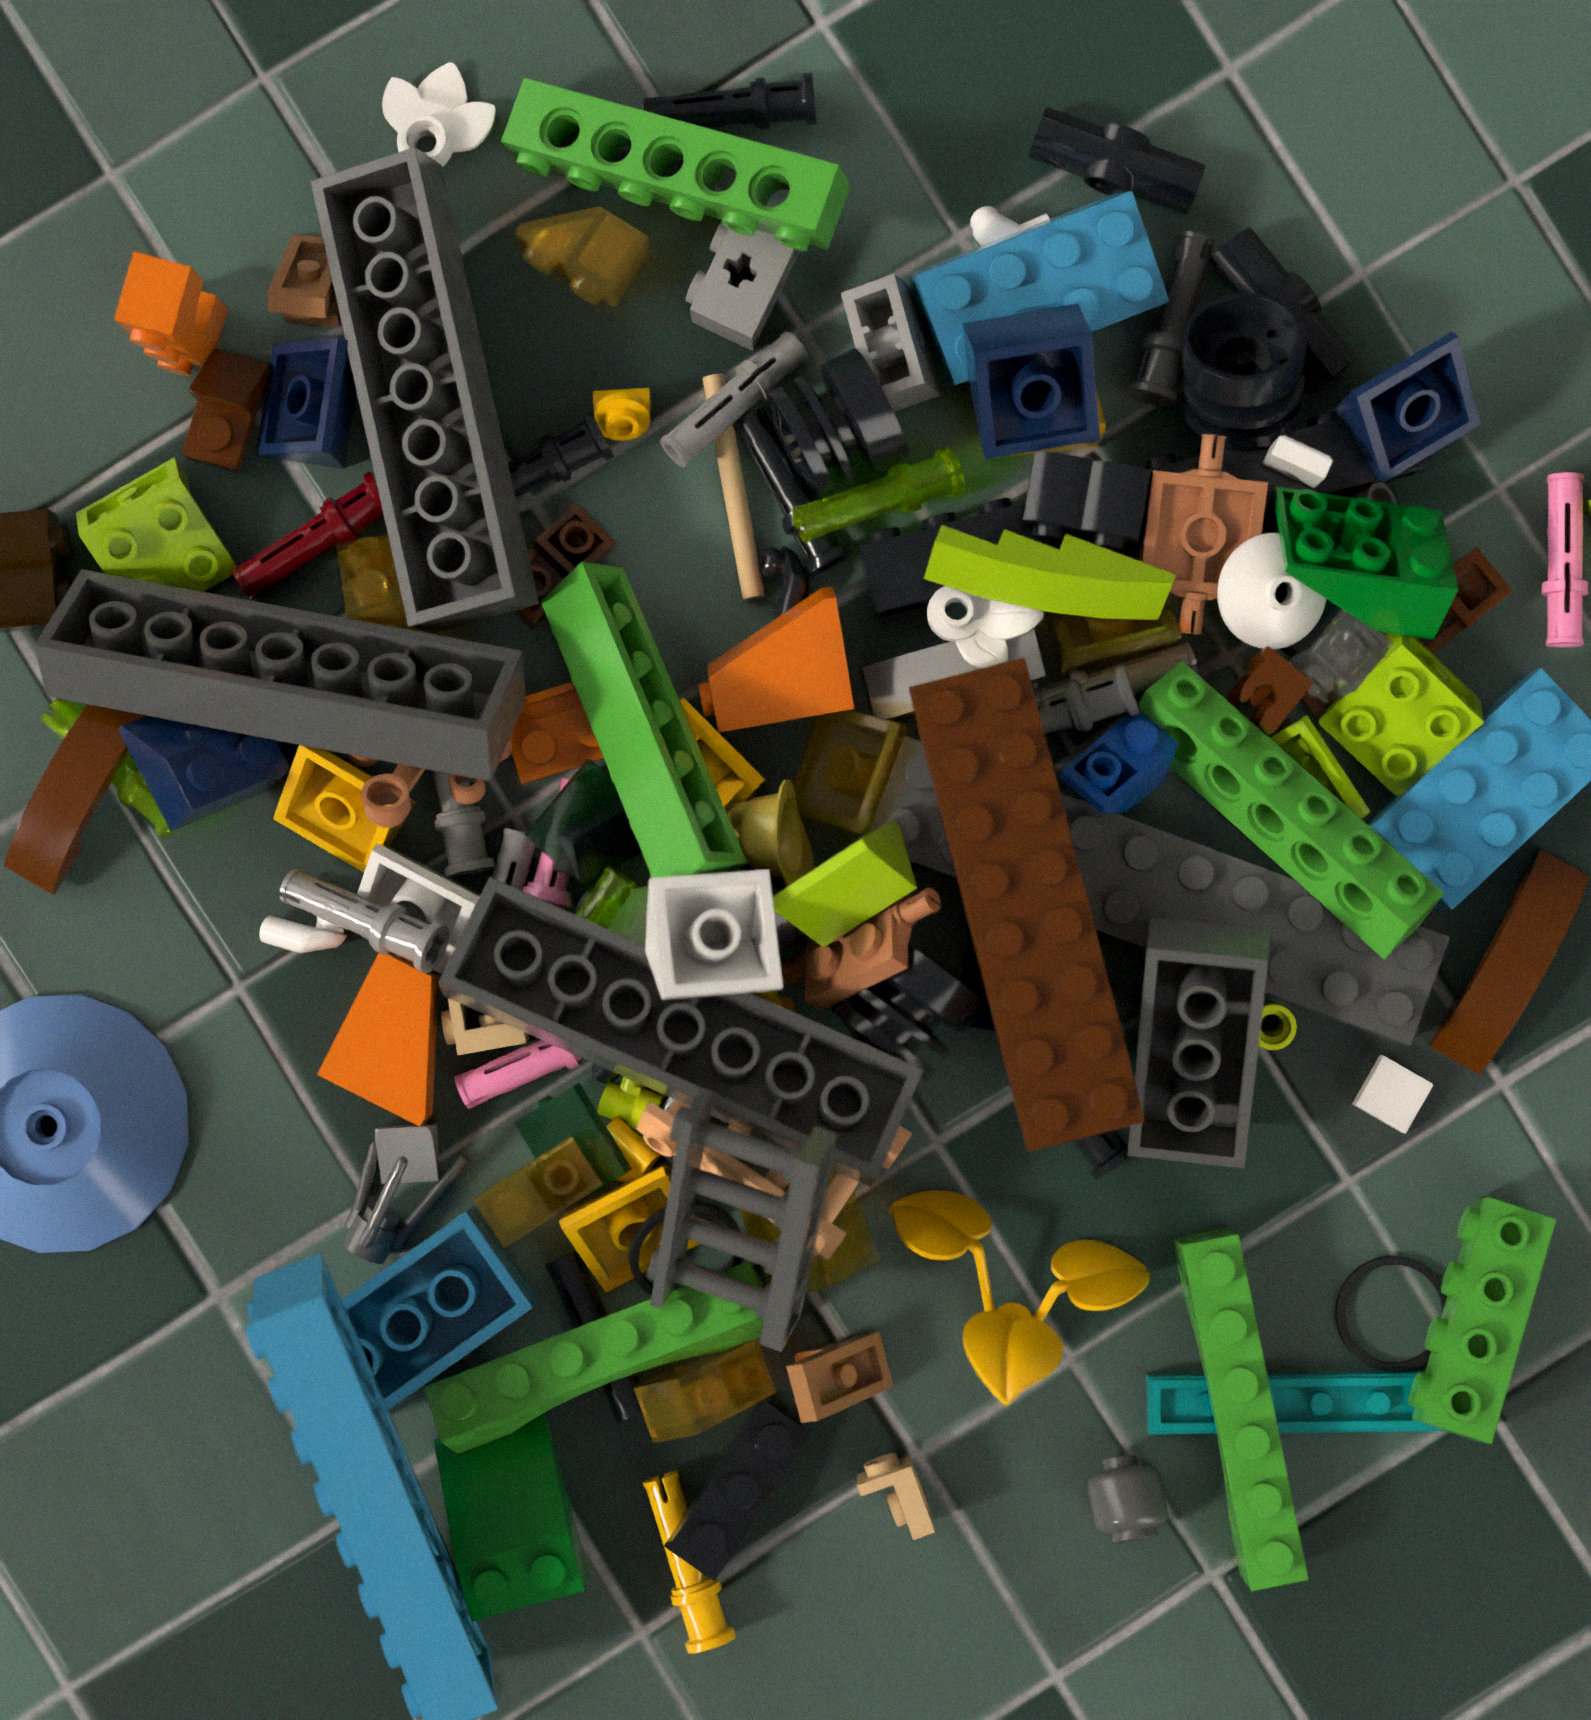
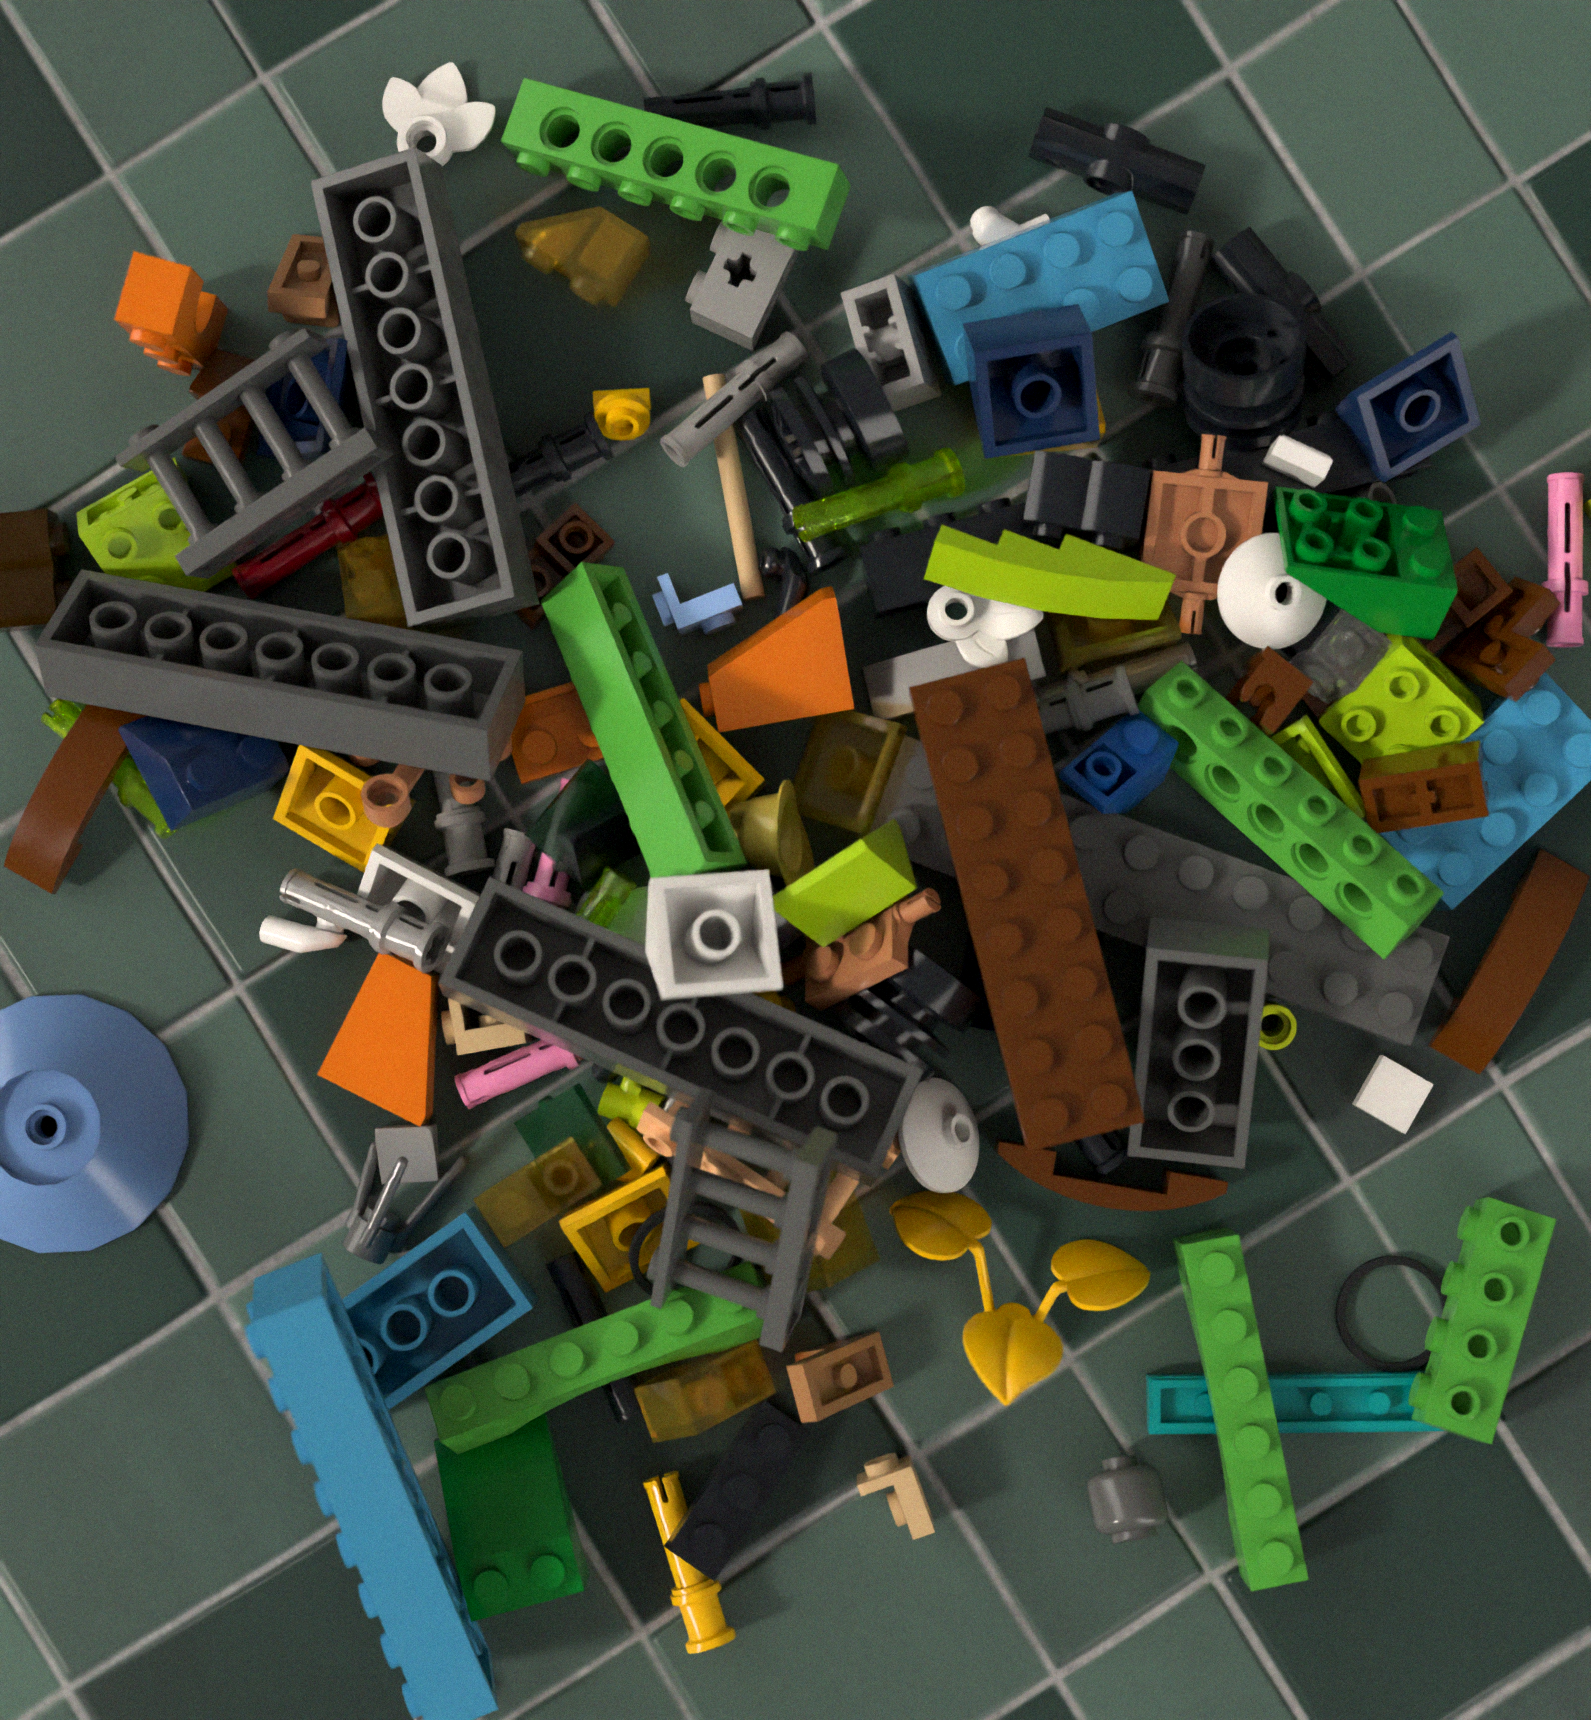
none -> dark grey fence [115,328,395,579]
none -> light blue bracket [652,573,743,636]
none -> white dish [898,1078,979,1193]
none -> reddish brown slope [994,1138,1228,1211]
none -> reddish brown hinge [1359,740,1489,834]
none -> reddish brown plate [1438,576,1560,702]

